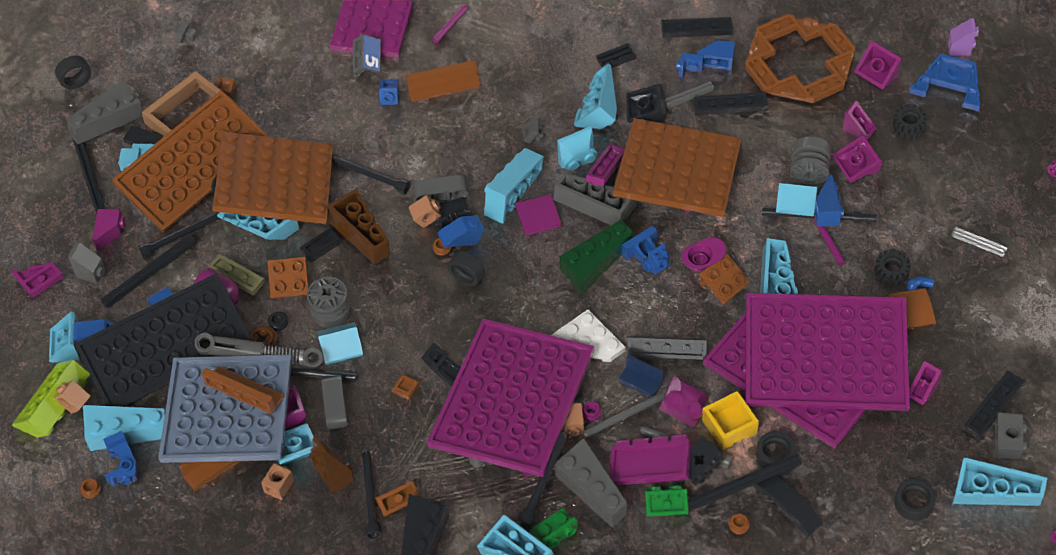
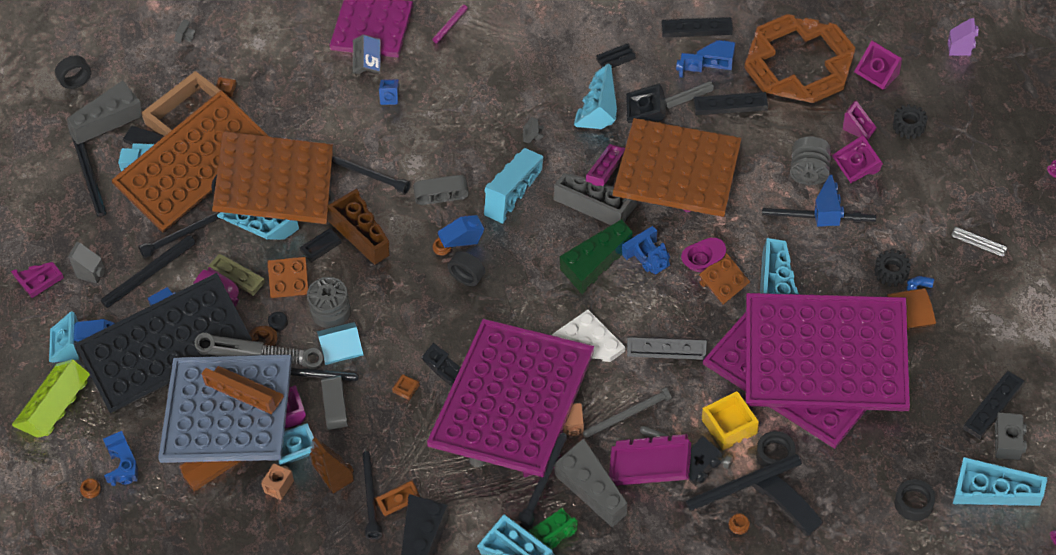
nougat brick [54,380,90,414] -> none
medium azure wedge [83,405,165,451] -> none
magenta slope [92,209,126,251] -> none
dark orange panel [406,60,481,102] -> none
nougat brick [409,195,442,228] -> none
black hinge [433,197,472,233] -> none
magenta tile [515,194,561,236] -> none
medium azure slope [557,126,597,171] -> none
magenta plate [582,402,601,421] -> none
dark blue panel [619,355,663,397] -> none
green bracket [645,485,688,517] -> none
magenta slope [659,375,708,428] -> none
medium azure slope [776,183,818,216] -> none
magenta bar [813,220,845,266] -> none
blue wing [909,54,980,111] -> none
magenta slope [909,360,943,405] -> none

